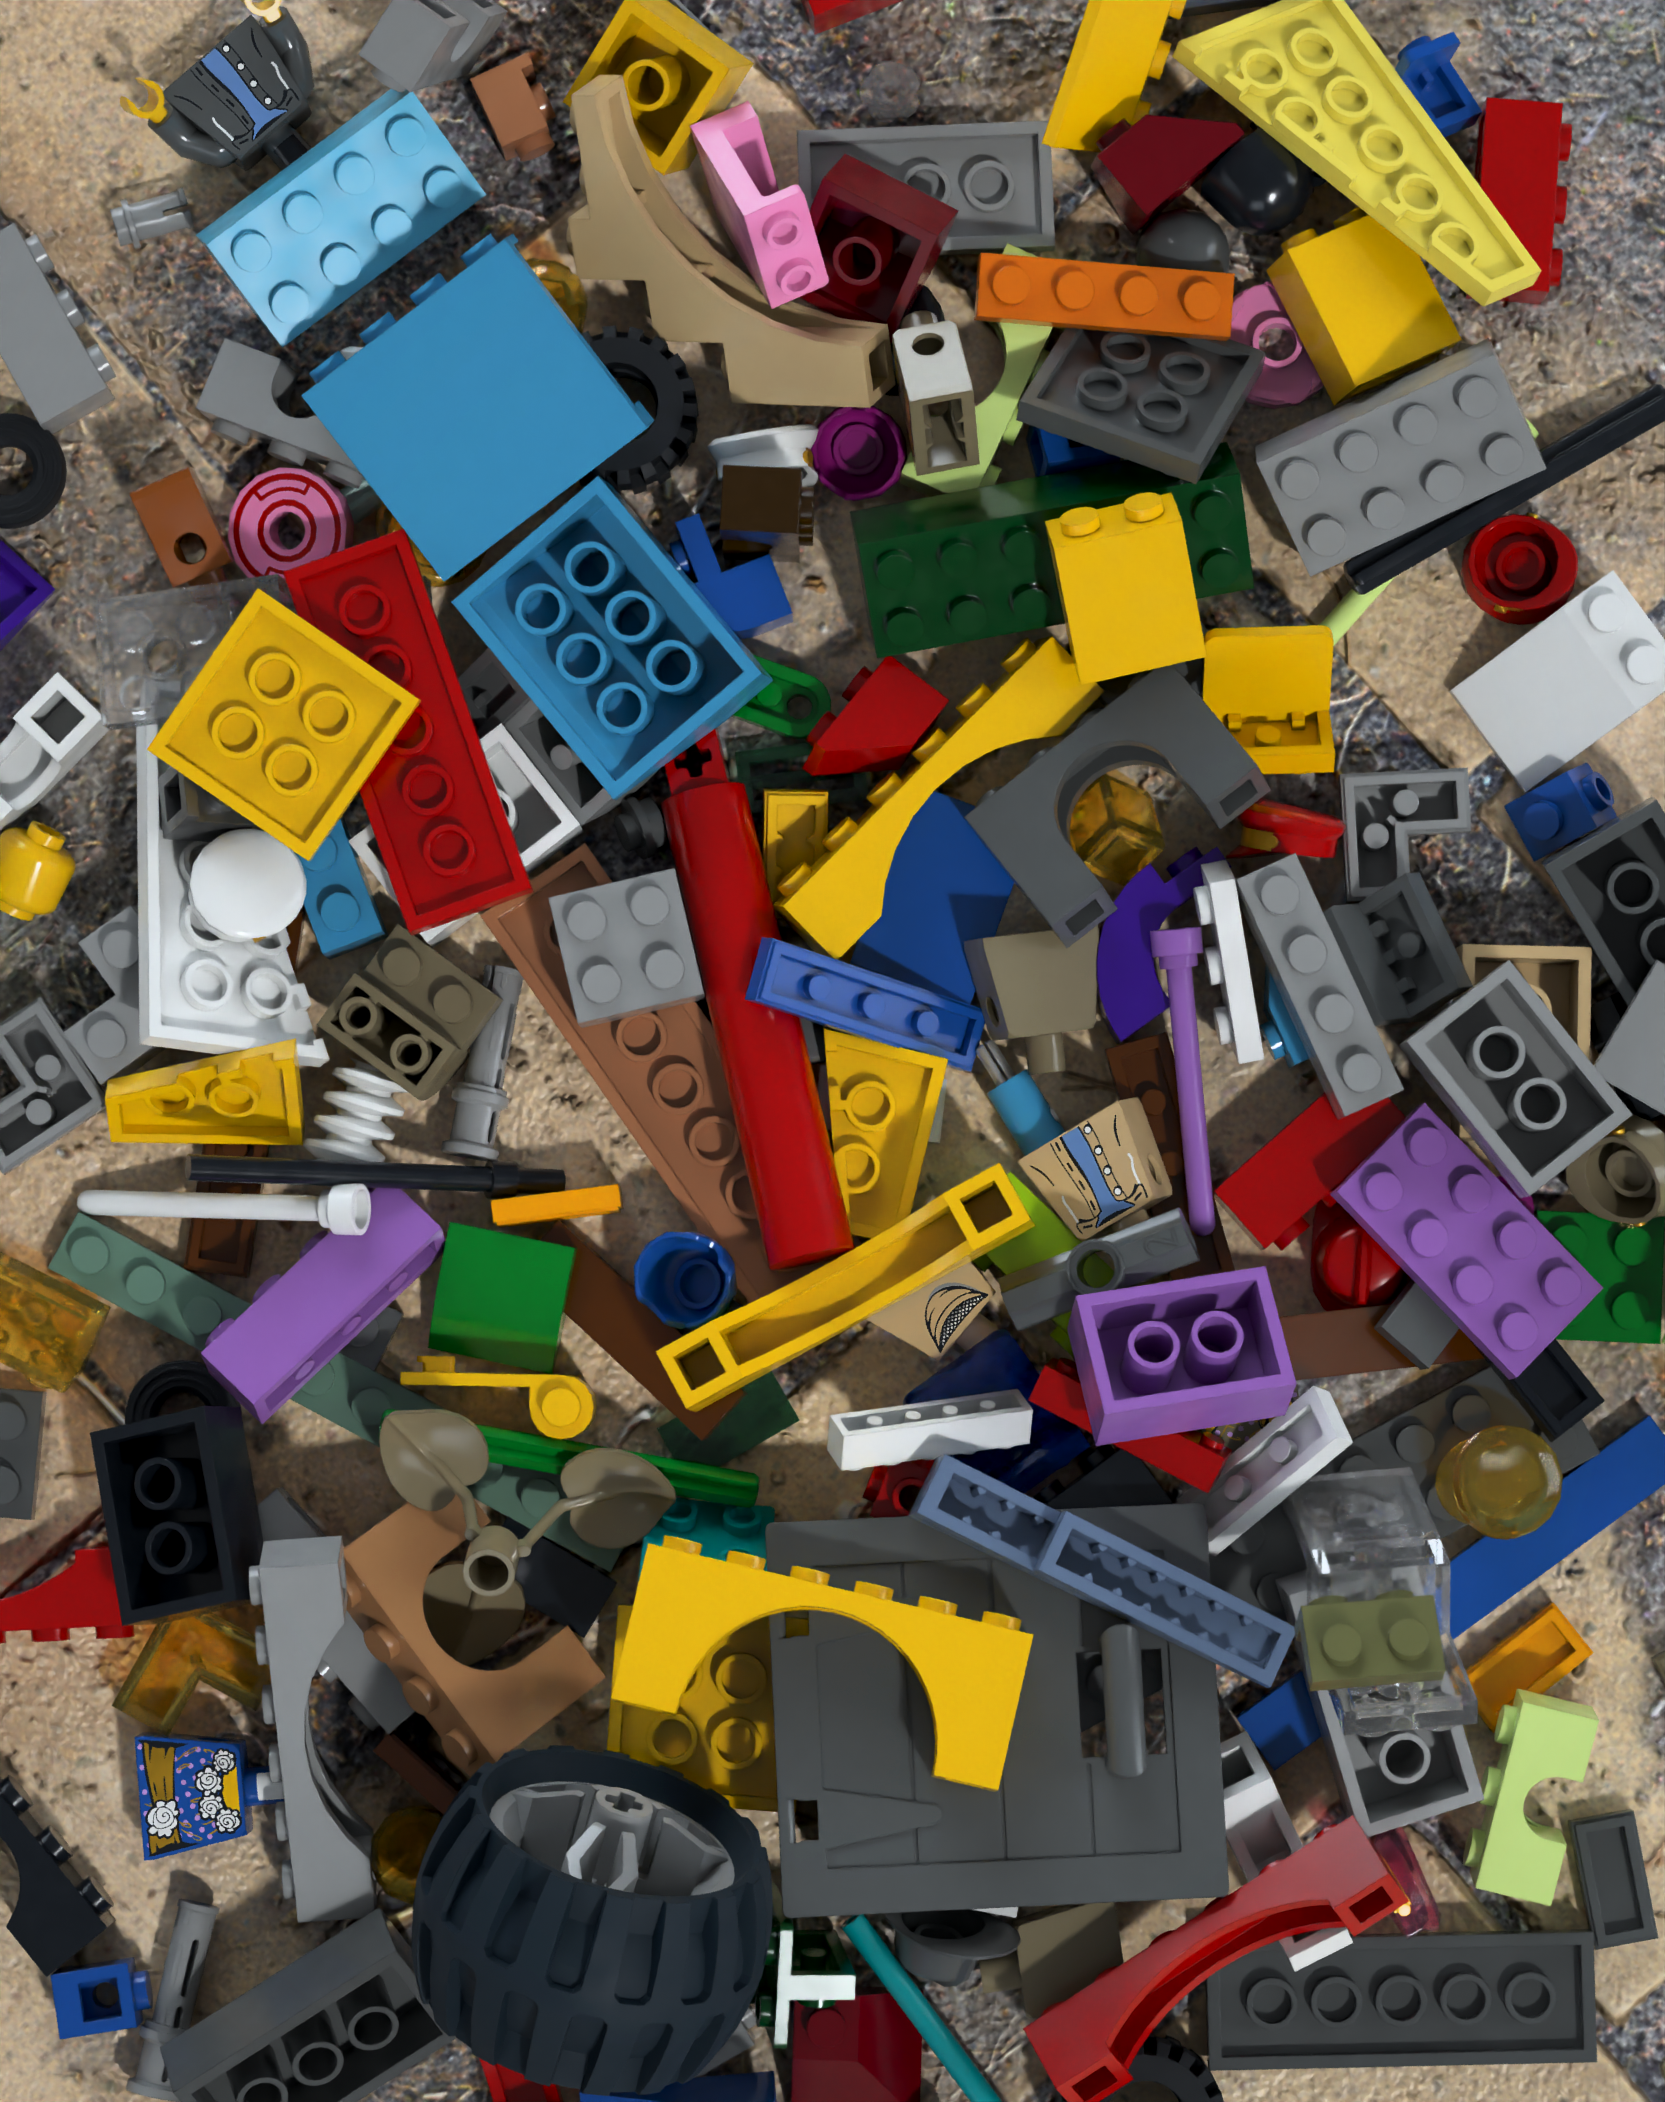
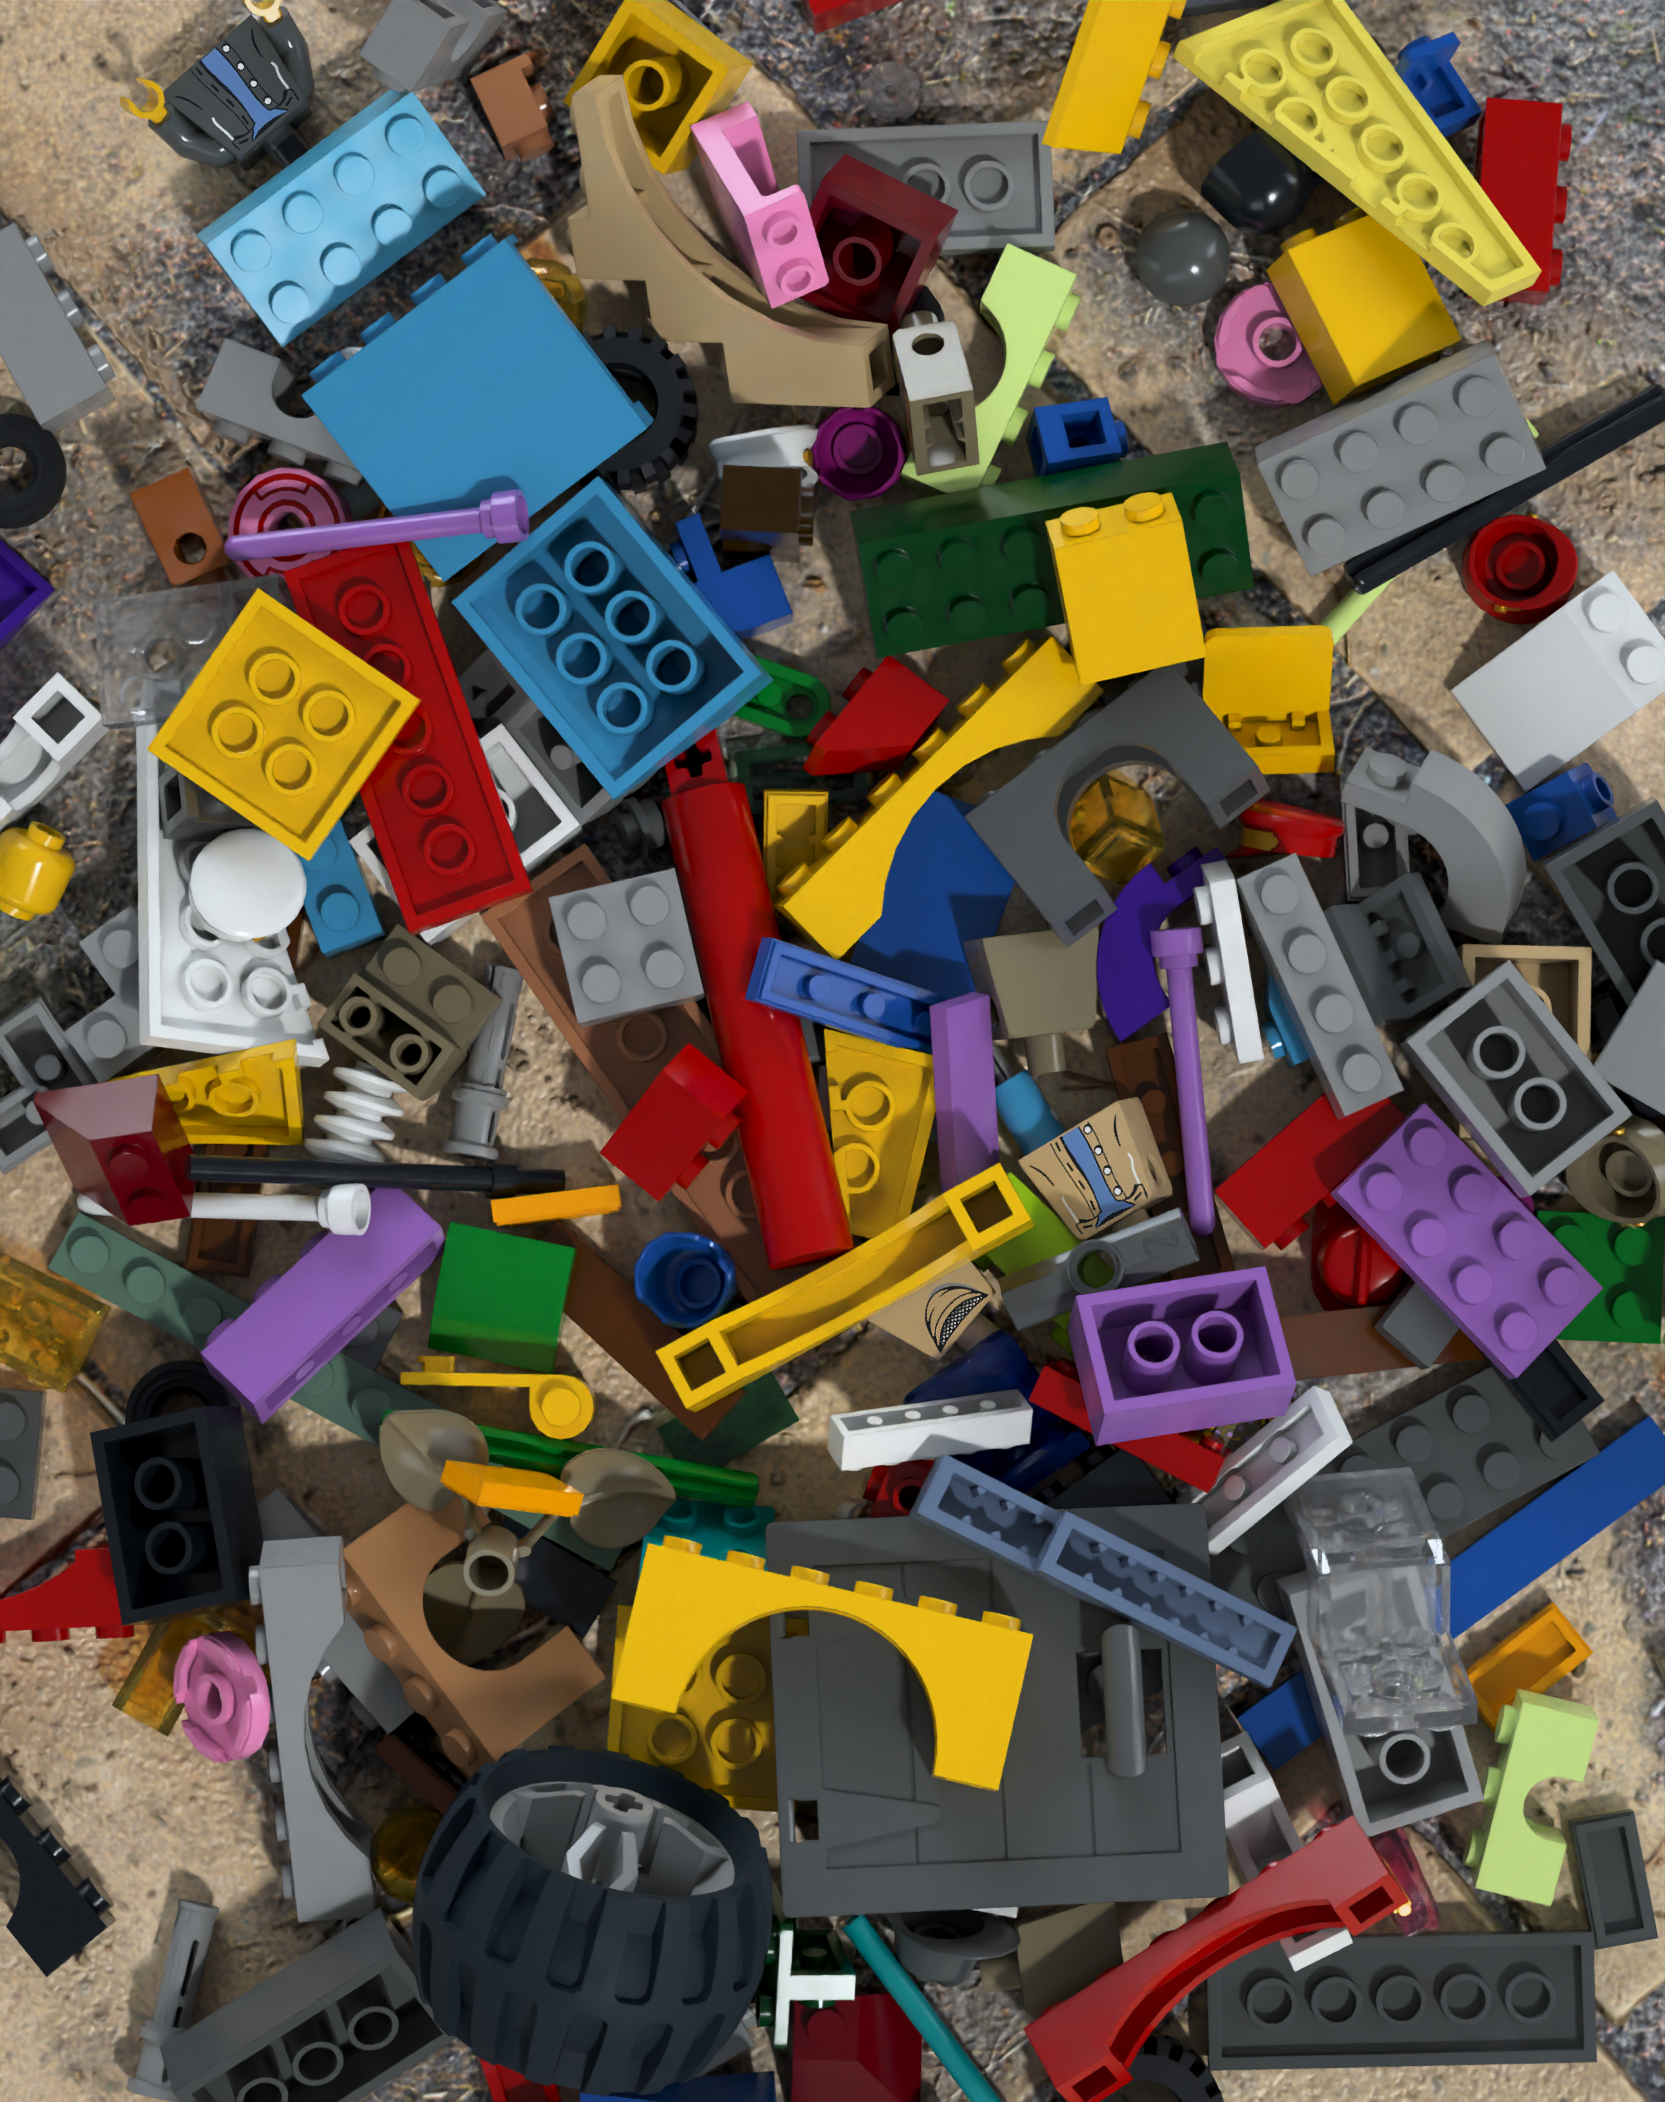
blue brick [50,1957,153,2040] -> none
light grey pin [110,187,194,249] -> none
torso [135,1732,284,1861] -> none
orange plate [974,252,1235,341] -> none
dark grey plate [1017,328,1266,484] -> none
dark red slope [1091,115,1245,235] -> none
olive bracket [1294,1590,1446,1691] -> none
clear yellow piece [1436,1425,1563,1540] -> none
none -> dark red slope [33,1074,195,1226]
none -> bright pink tile [173,1631,271,1763]
none -> medium lavender piece [224,489,530,561]
none -> light orange tile [440,1460,584,1517]
none -> red brick [599,1043,749,1202]
none -> medium lavender tile [929,992,1000,1193]
none -> light grey arch [1340,748,1527,945]

